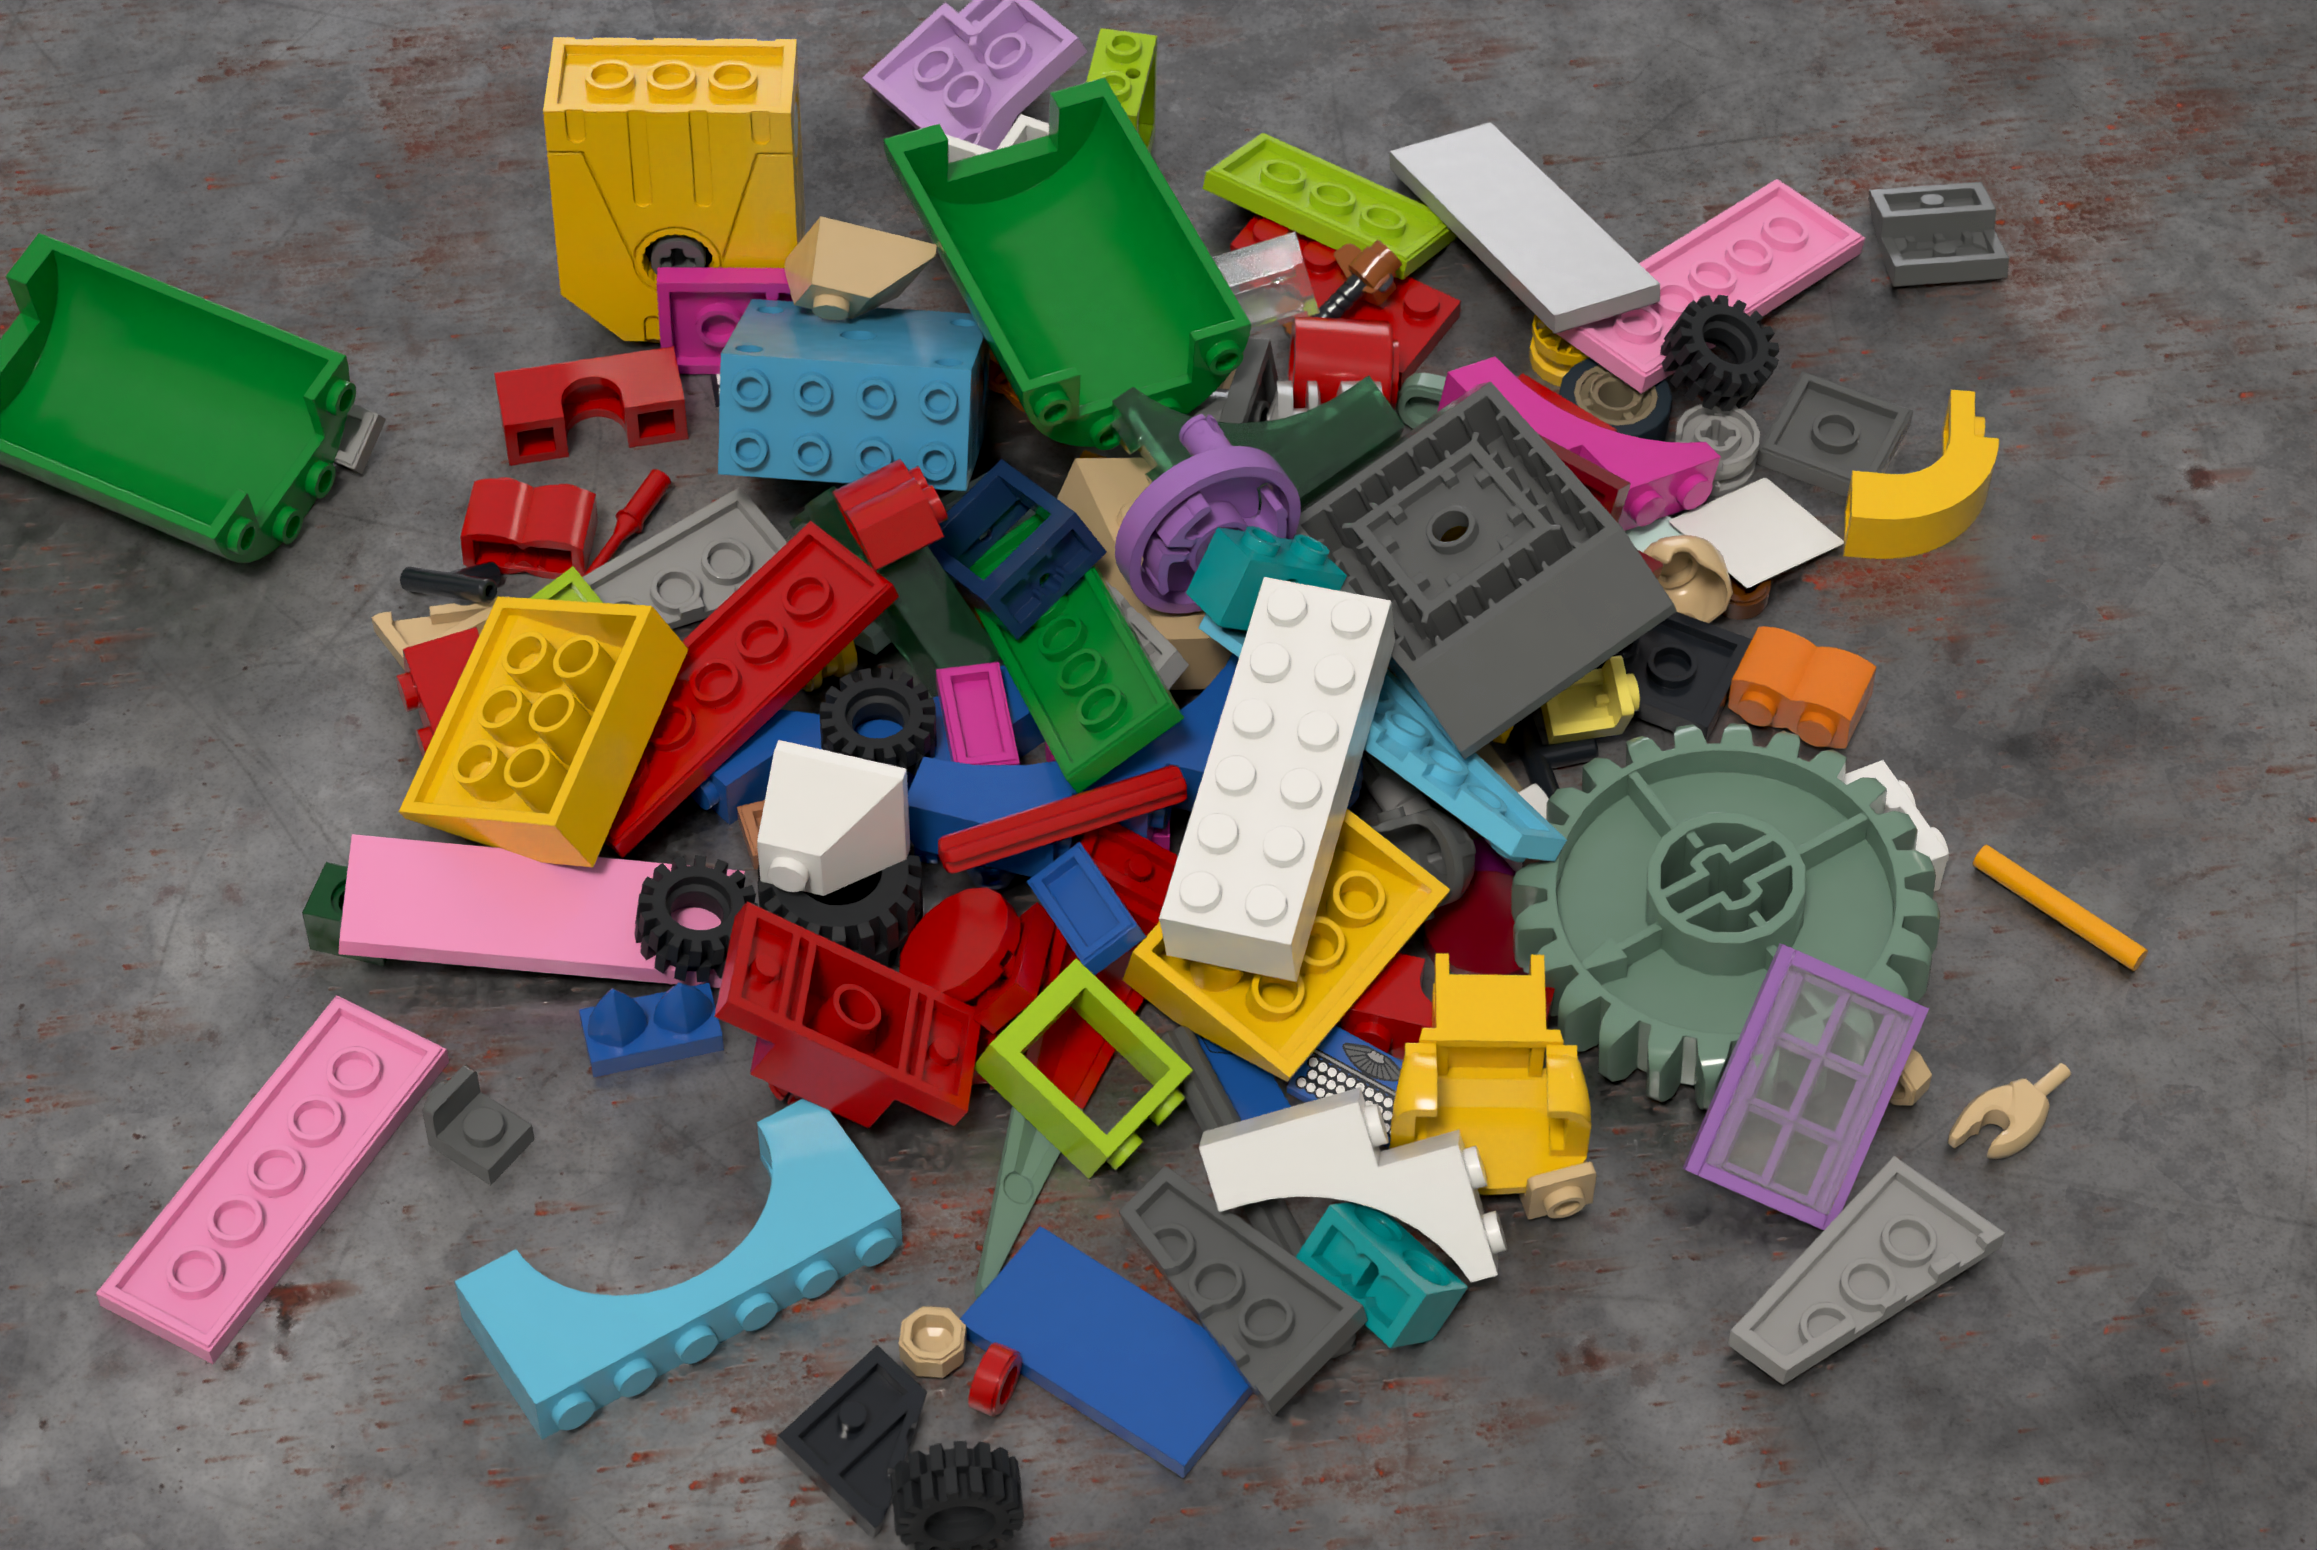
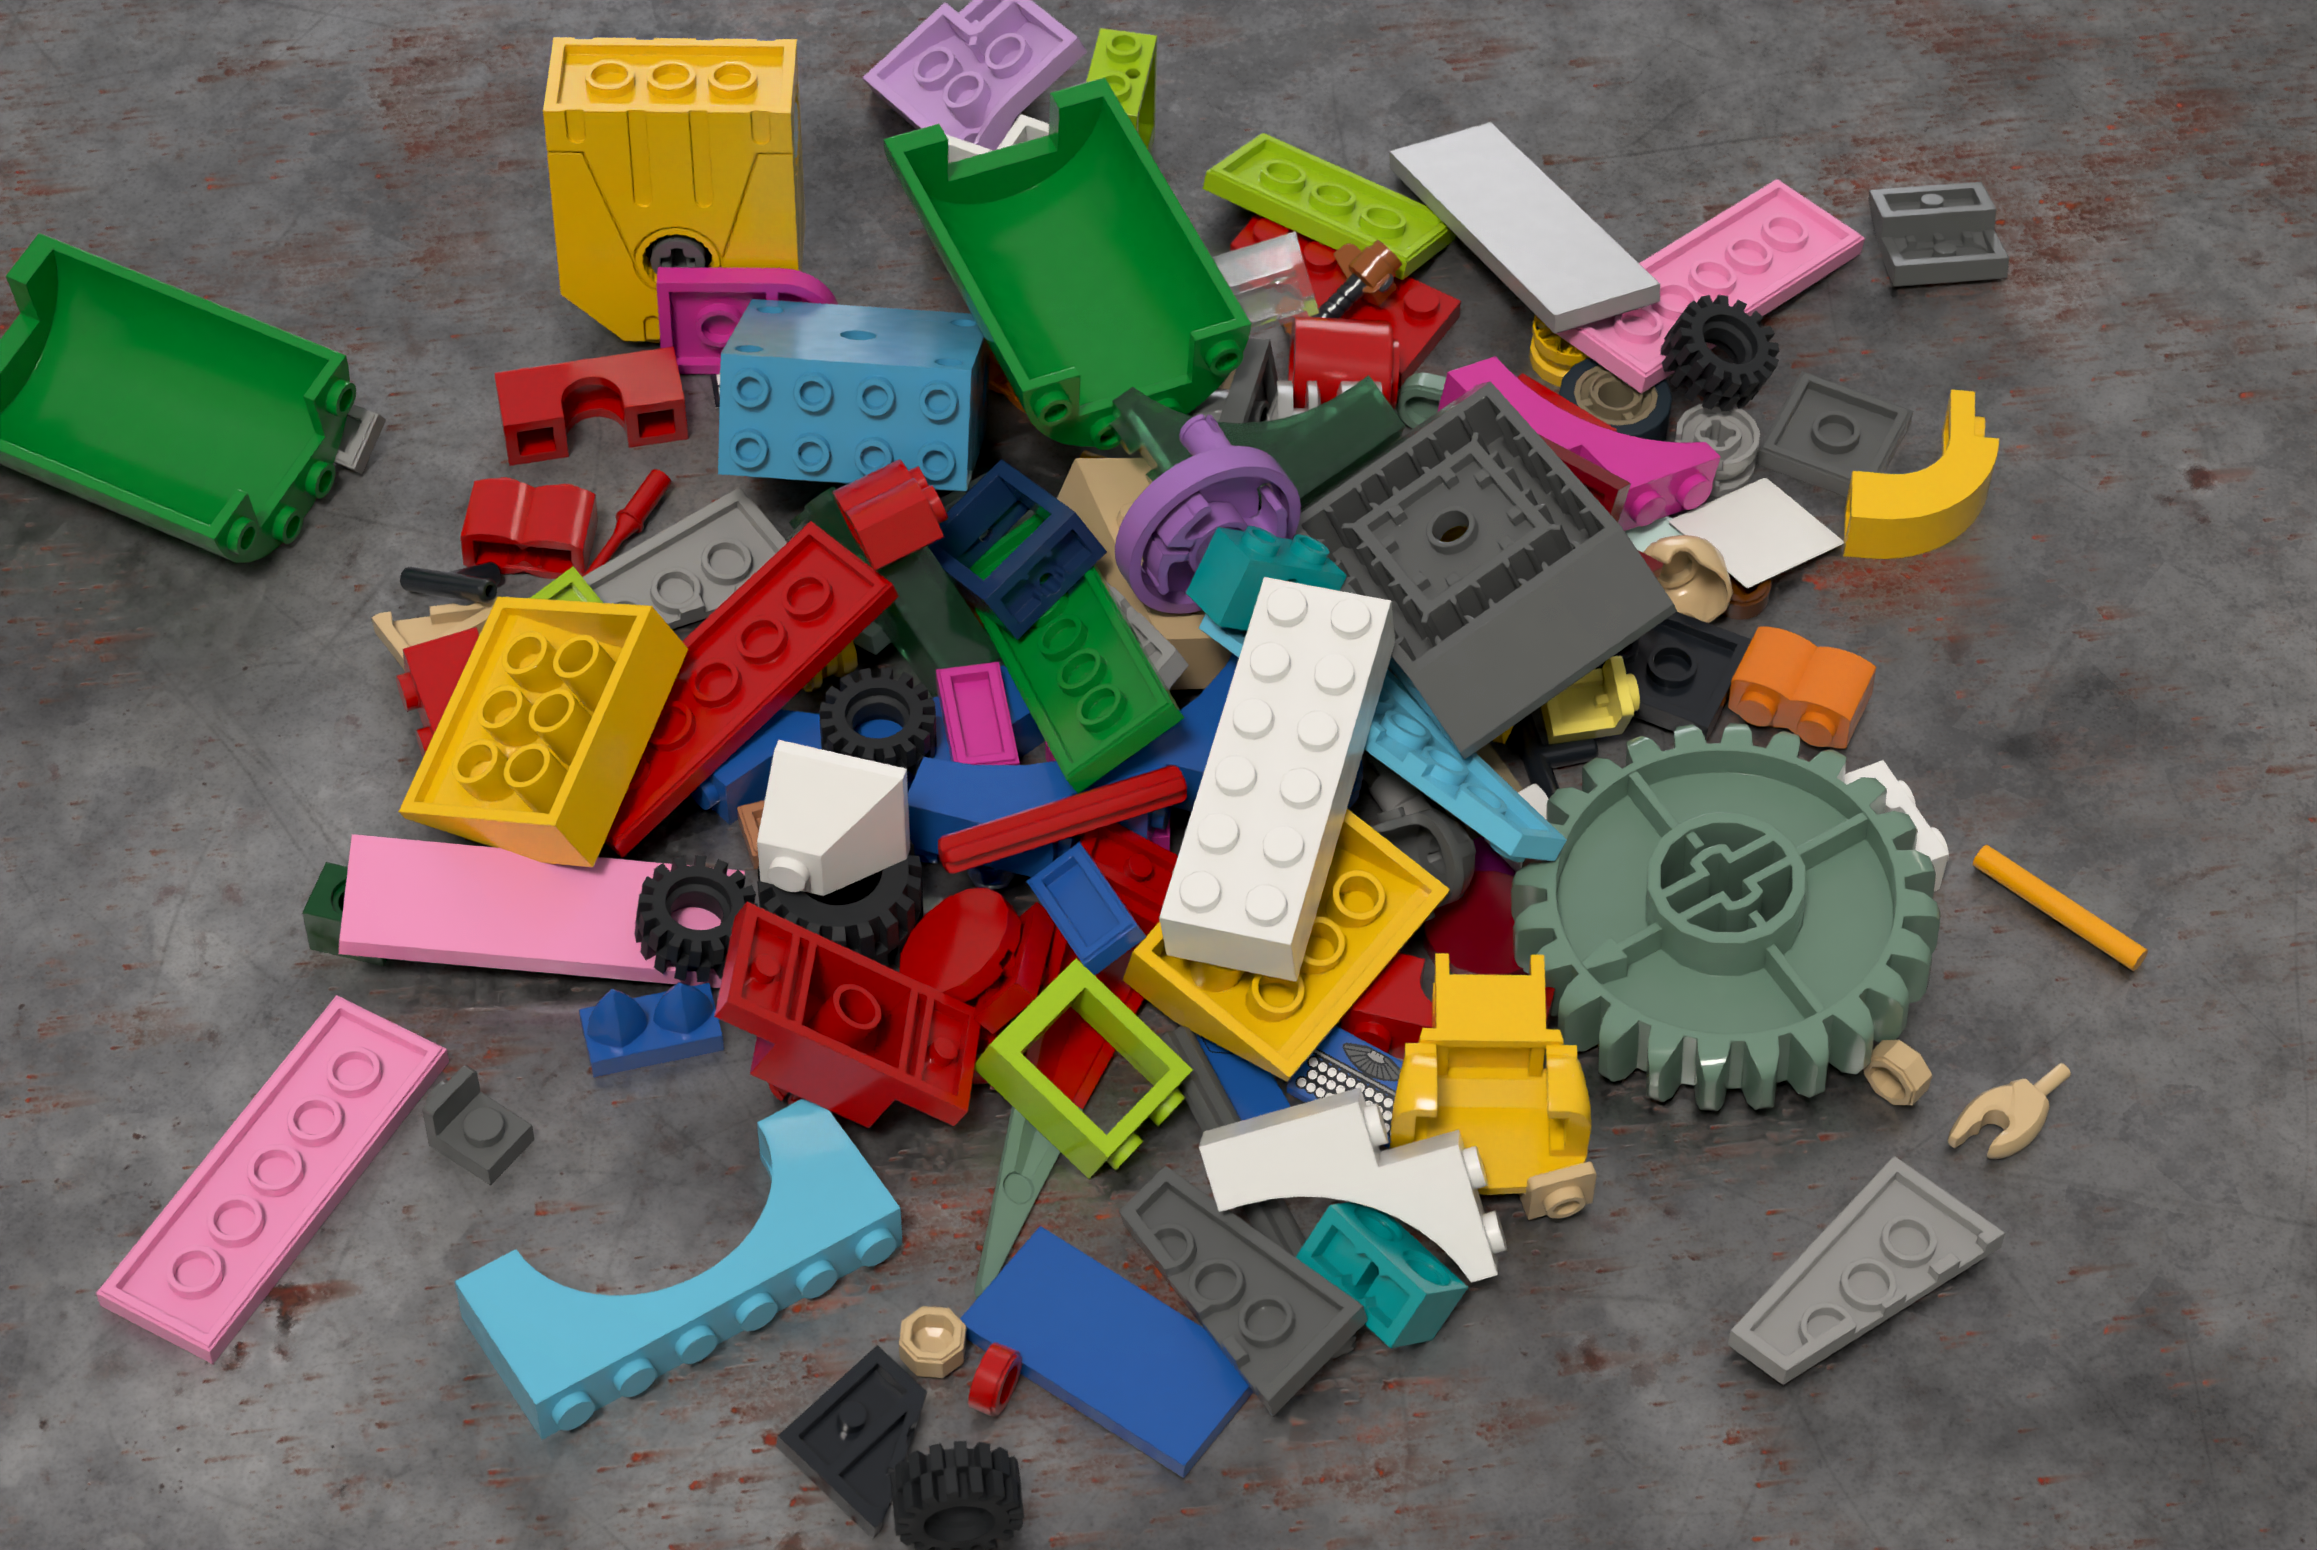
tan slope [784,216,937,320] -> none
clear piece [1682,944,1929,1230] -> none

